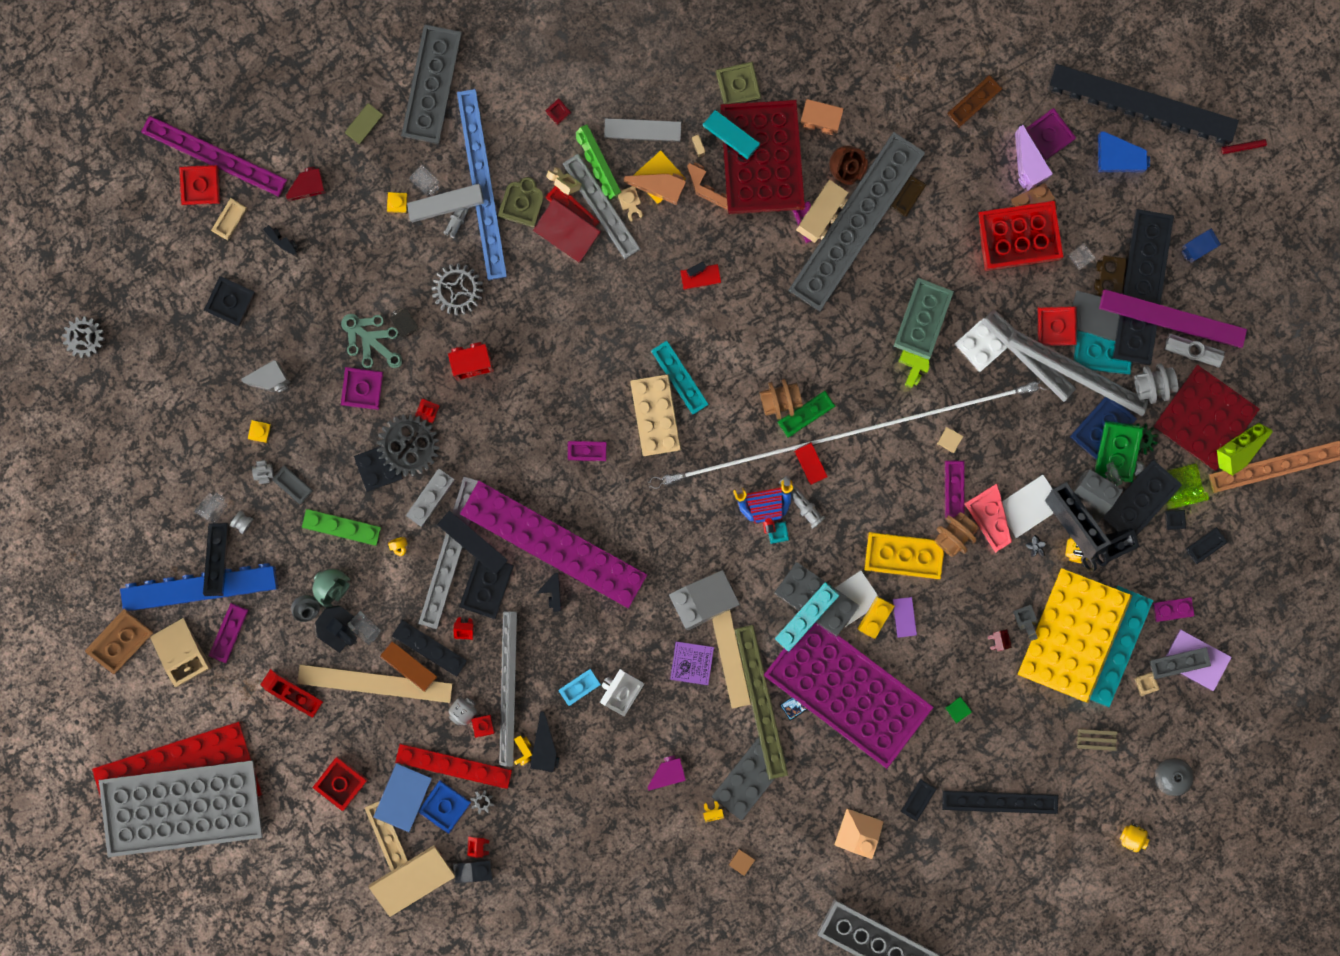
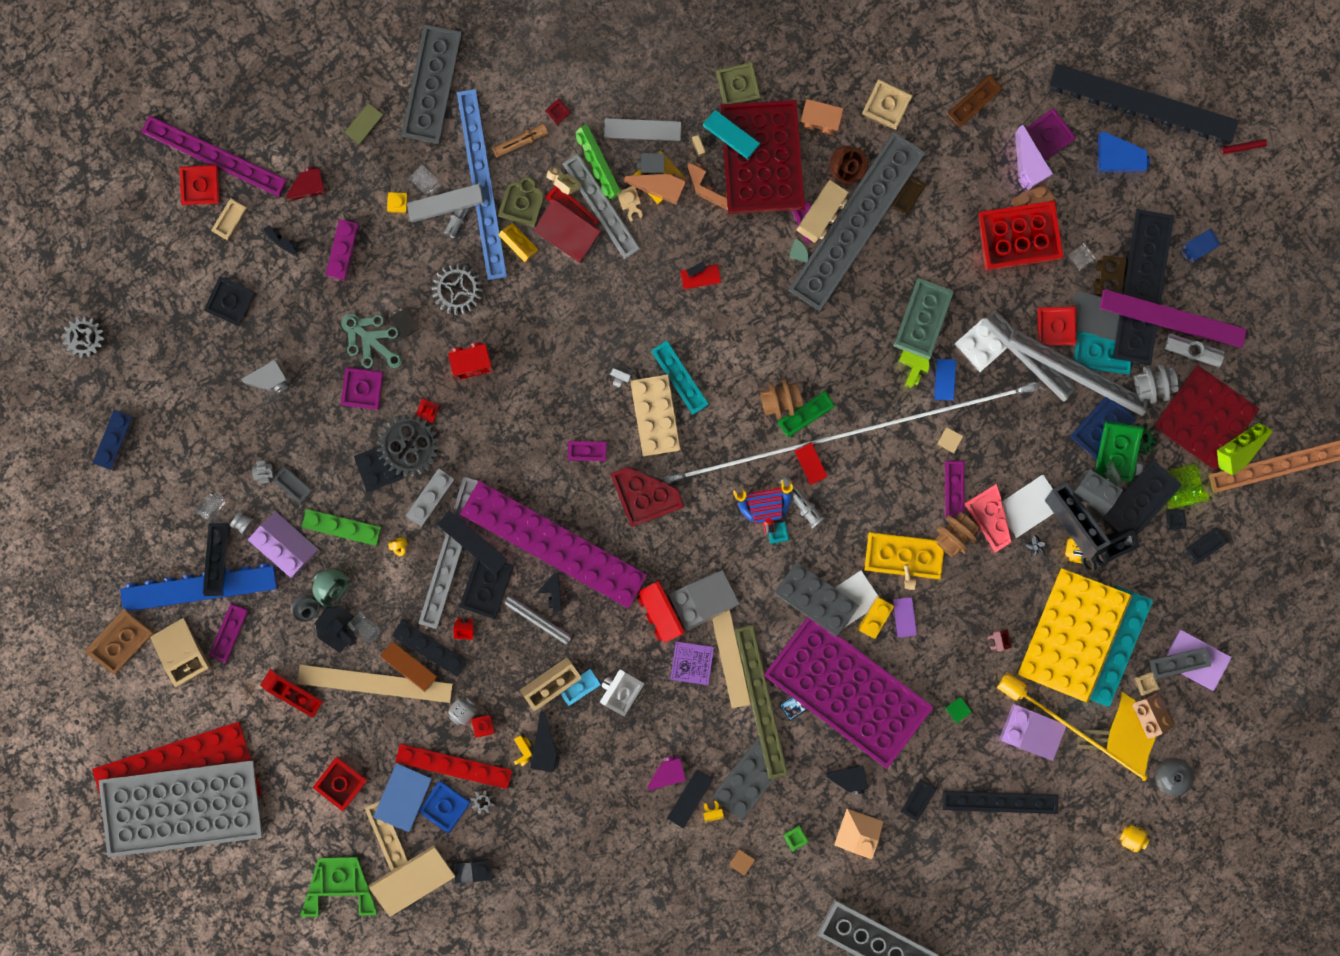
yellow plate [248,420,271,443] -> none
red tile [467,836,490,858] -> none
light grey tile [499,611,517,766] -> none
plate [775,582,840,652] -> none
dark grey plate [1013,605,1038,641] -> none
magenta plate [1152,597,1195,622] -> none
none -> dark blue brick [93,410,136,471]
none -> lavender slope [248,512,319,578]
none -> bright green wing [301,857,377,917]
none -> magenta brick [326,219,360,282]
none -> medium nougat pin [492,123,548,158]
none -> yellow plate [498,223,538,262]
none -> light grey axle [505,596,572,644]
none -> tan brick [520,657,582,712]
none -> light grey tile [610,364,633,388]
none -> dark red plate [610,466,685,527]
none -> slope [636,581,685,643]
none -> dark grey brick [637,153,664,175]
none -> black tile [667,769,713,828]
none -> bright green tile [783,825,809,852]
none -> sand green tile [789,239,808,263]
none -> black slope [825,765,868,795]
none -> tan tile [862,79,913,130]
none -> tan hand [904,564,916,590]
none -> blue slope [935,359,957,401]
none -> yellow flag [997,672,1156,781]
none -> lavender slope [999,704,1066,761]
none -> medium nougat bracket [1132,692,1175,739]

